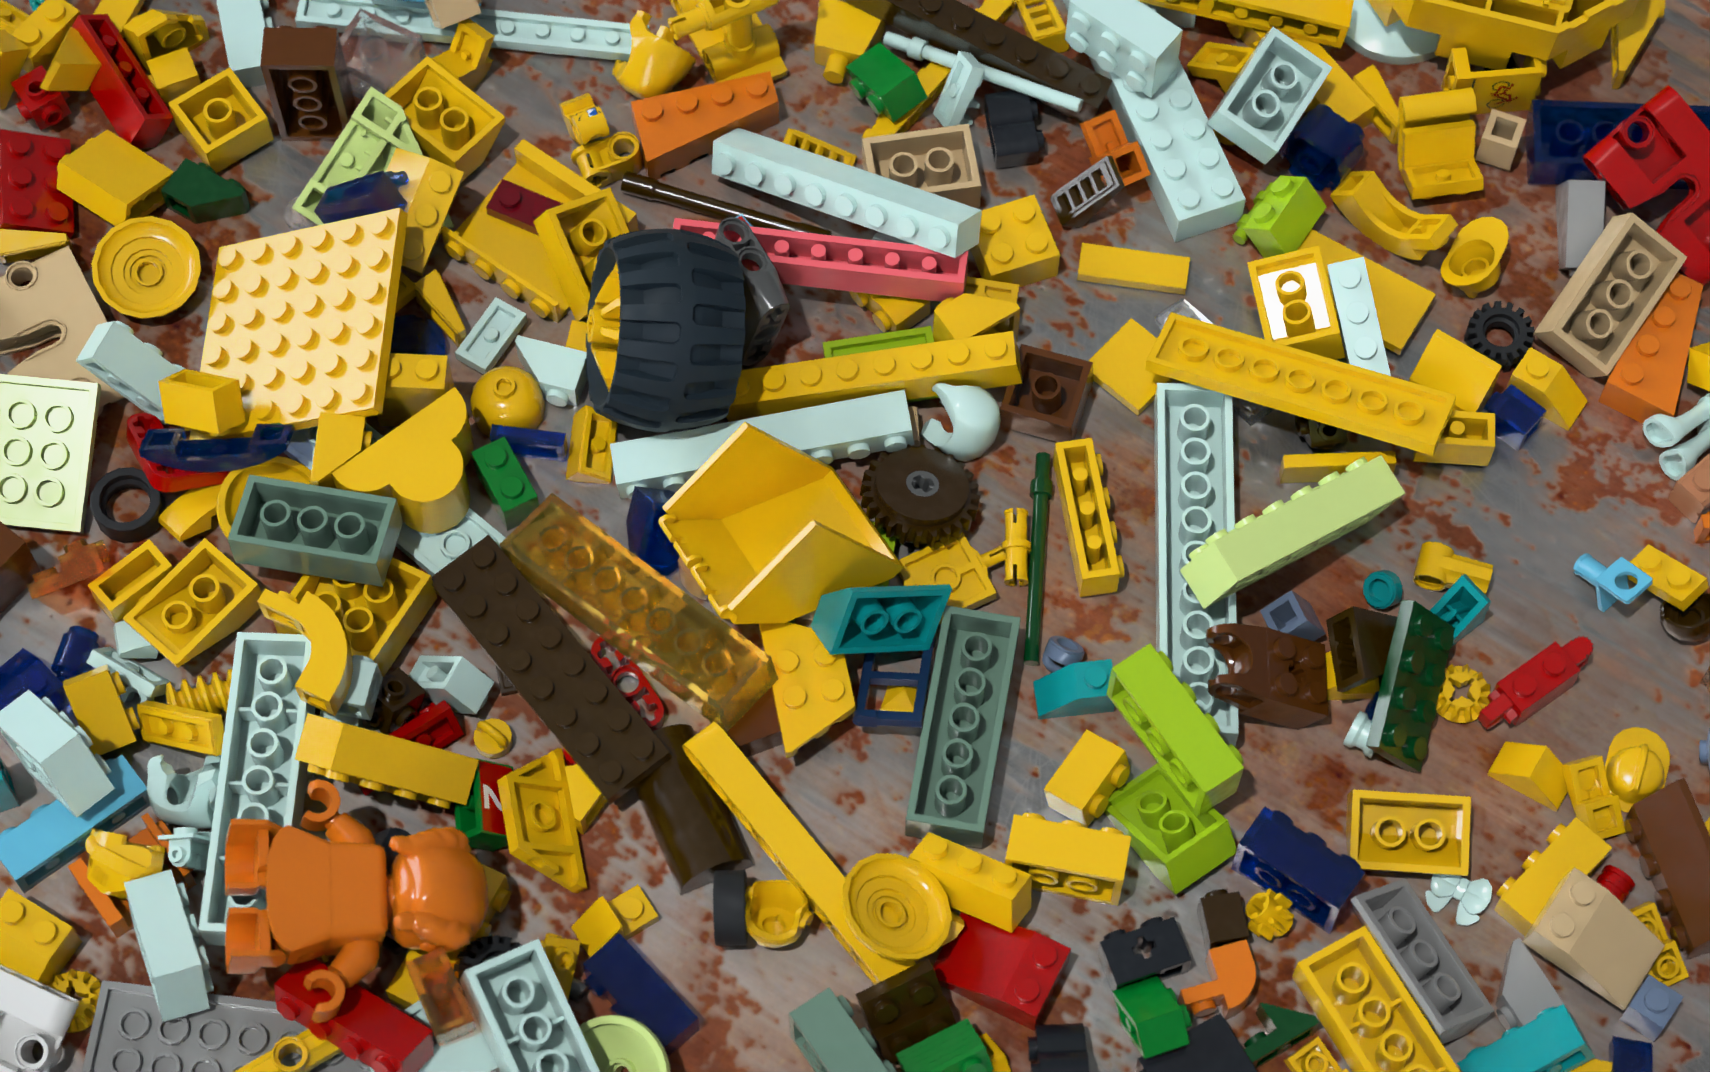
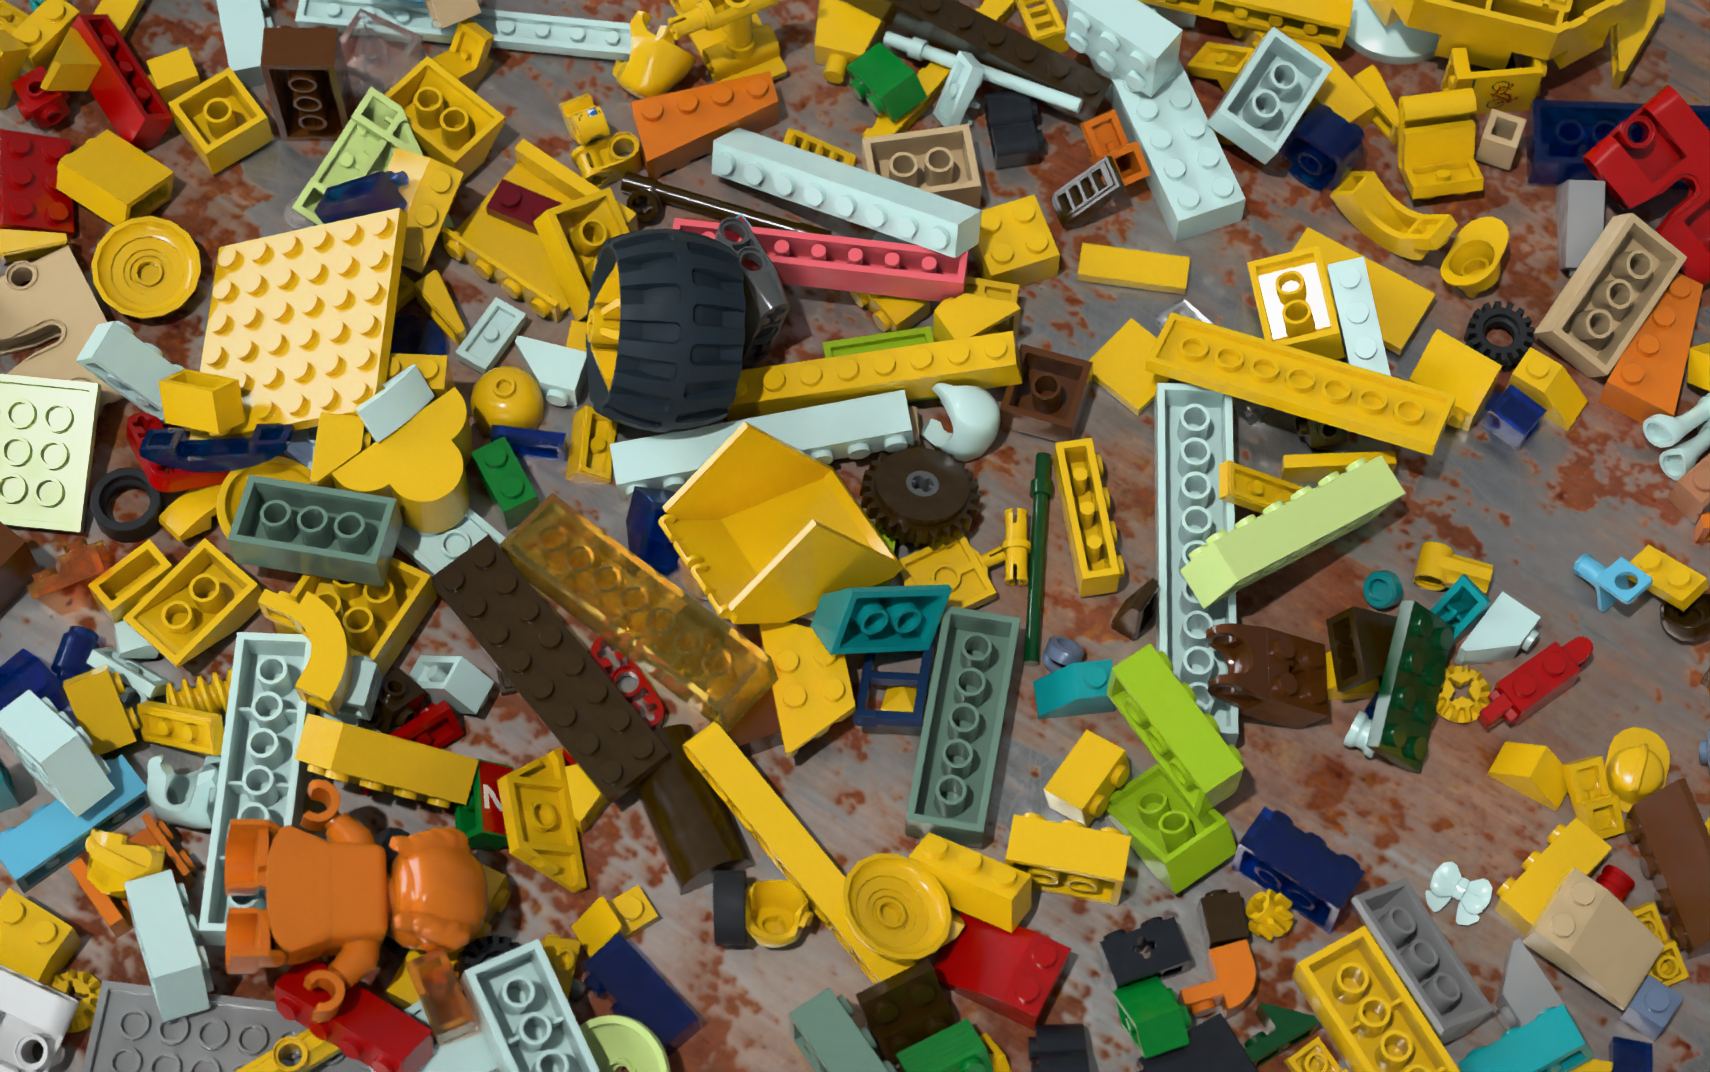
yellow slope [122,9,210,74] -> none
light aqua hinge [158,827,211,873] -> none
dark green slope [161,158,251,224] -> none
yellow tile [473,718,513,759] -> none
lime brick [1232,175,1327,258] -> none
sand blue brick [1260,590,1326,641] -> none
yellow slope [1346,789,1471,876] -> none
yellow brick [1413,410,1495,466] -> none
none -> light aqua slope [355,364,435,443]
none -> dark brown bush [626,187,662,222]
none -> dark brown slope [1111,578,1159,641]
none -> yellow tile [1219,460,1304,514]
none -> light aqua slope [1454,591,1541,666]

